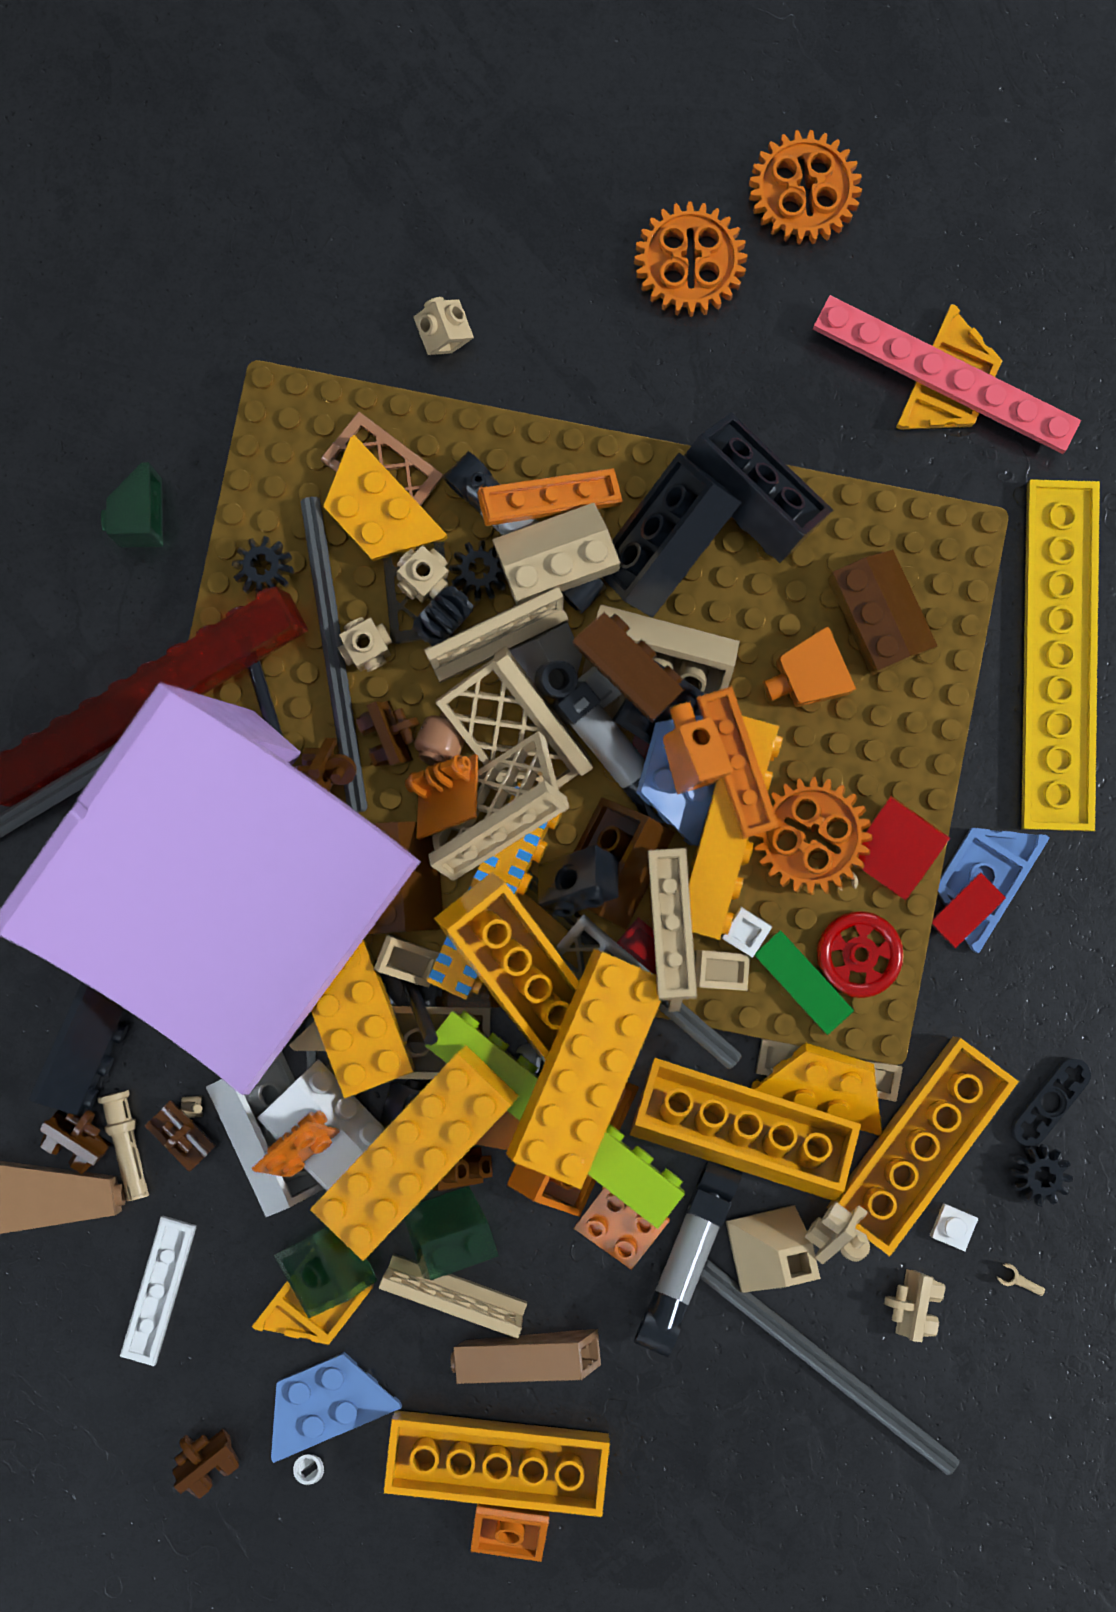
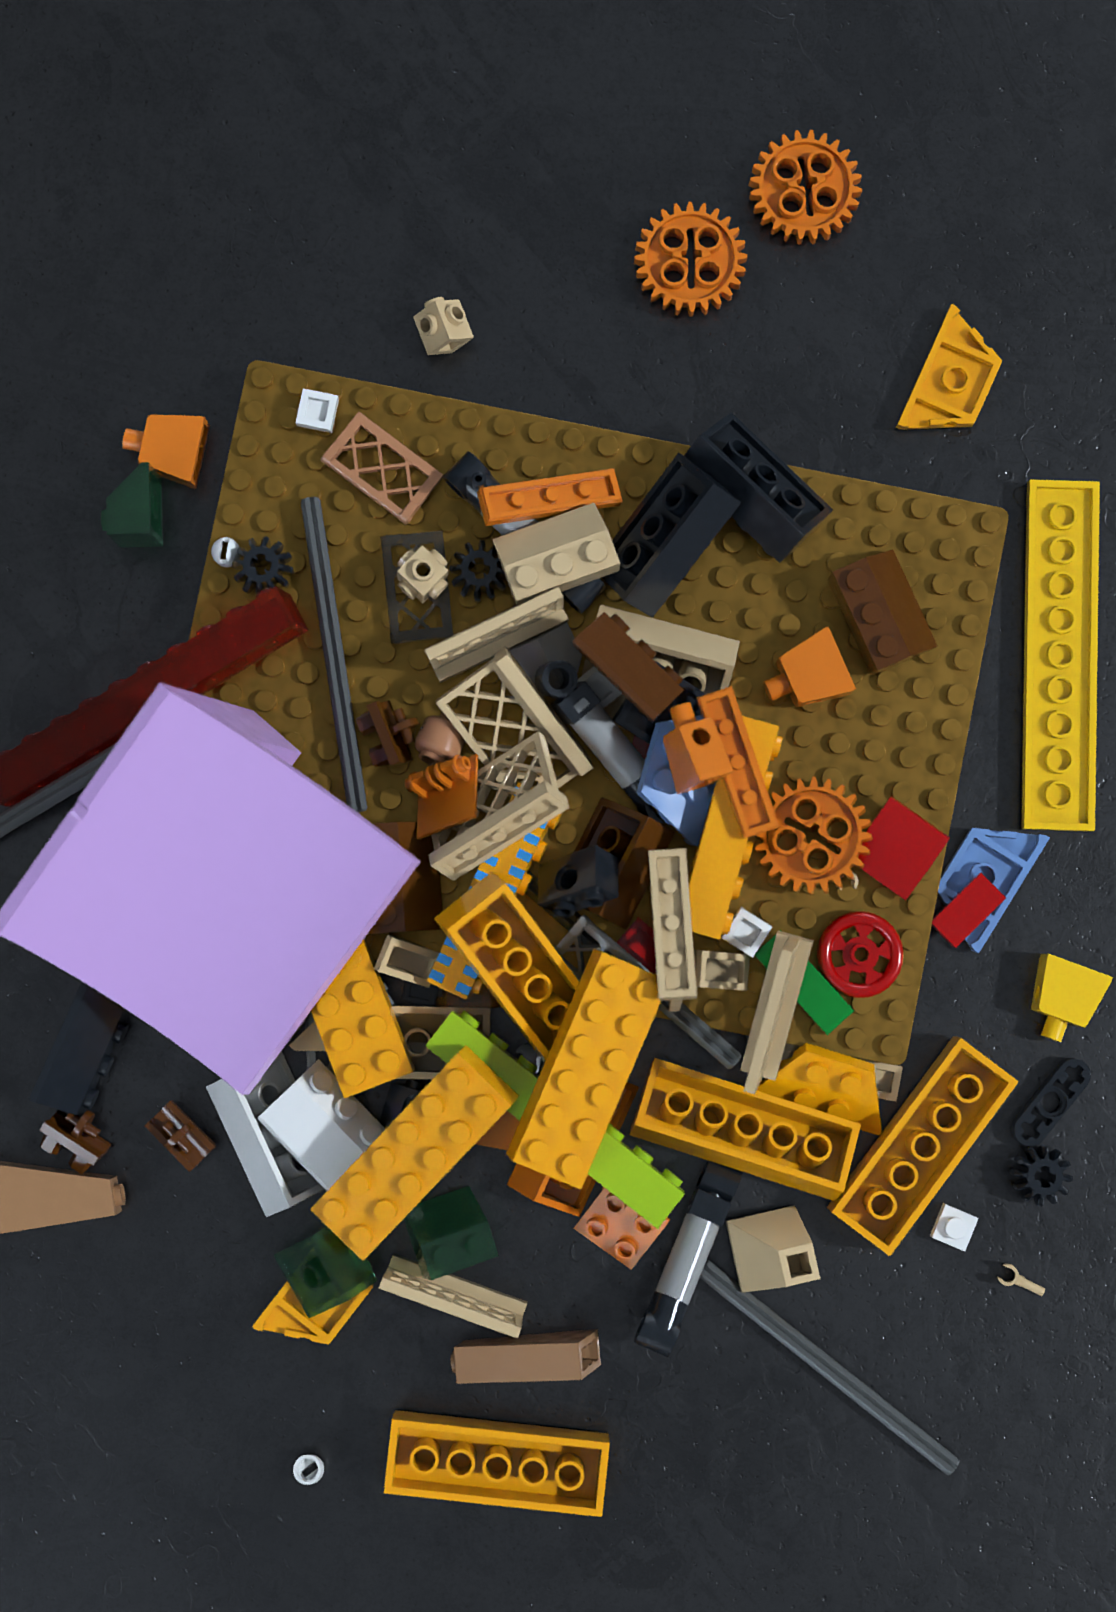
tan pin [97,1090,149,1201] -> none
white tile [120,1216,197,1366] -> none
reddish brown hips [172,1429,239,1499] -> none
tan hand [181,1096,203,1118] -> none
black bar [239,638,283,736] -> none
orange hinge [251,1110,340,1177] -> none
medium blue wing [271,1352,402,1463] -> none
reddish brown hips [294,738,357,792] -> none
light orange wing [323,435,448,561] -> none
tan brick [338,617,392,672] -> none
black bar [400,979,438,1045] -> none
black gear [413,585,474,646] -> none
reddish brown hips [431,1147,493,1191] -> none
orange slope [470,1504,549,1562] -> none
tan hips [805,1202,870,1264] -> none
coral plate [813,295,1081,454] -> none
tan hips [884,1269,945,1342] -> none
none -> orange torso [122,415,210,489]
none -> white hinge [211,537,241,567]
none -> white plate [295,388,339,433]
none -> tan fence [740,931,814,1094]
none -> yellow torso [1031,954,1113,1043]

